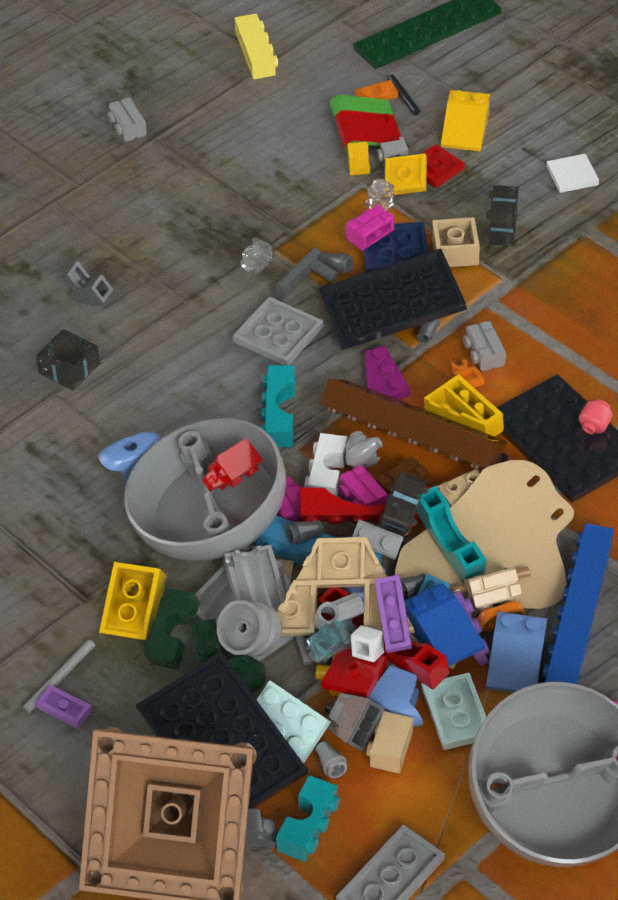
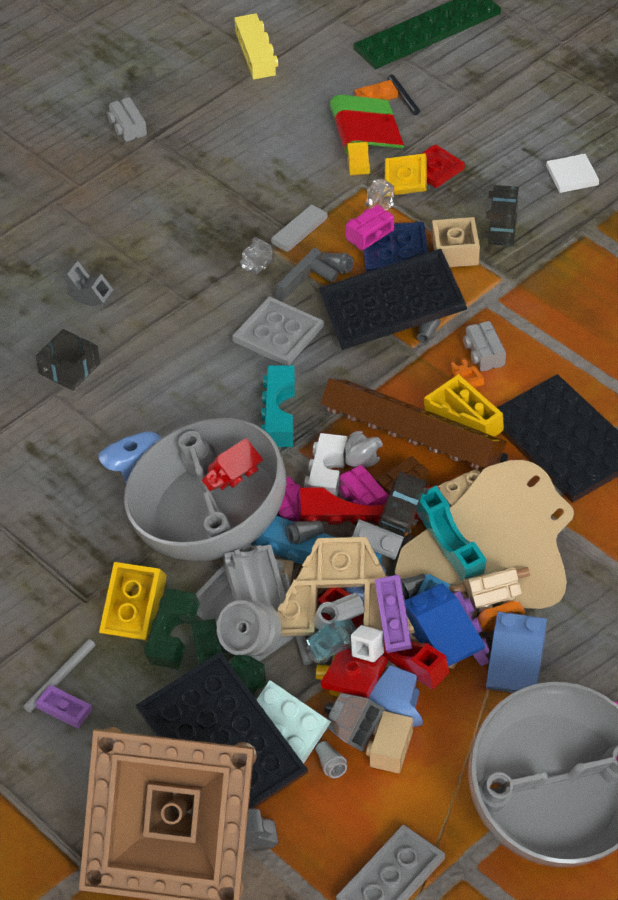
teal arch [276,775,341,862] -> none
magenta wing [365,345,411,400] -> none
light grey brick [377,137,408,169] -> none
light aqua plate [421,673,486,750] -> none
yellow slope [441,90,490,152] -> none
blue brick [543,523,614,684] -> none
coral head [579,399,613,434] -> none
none -> light grey tile [271,204,328,252]

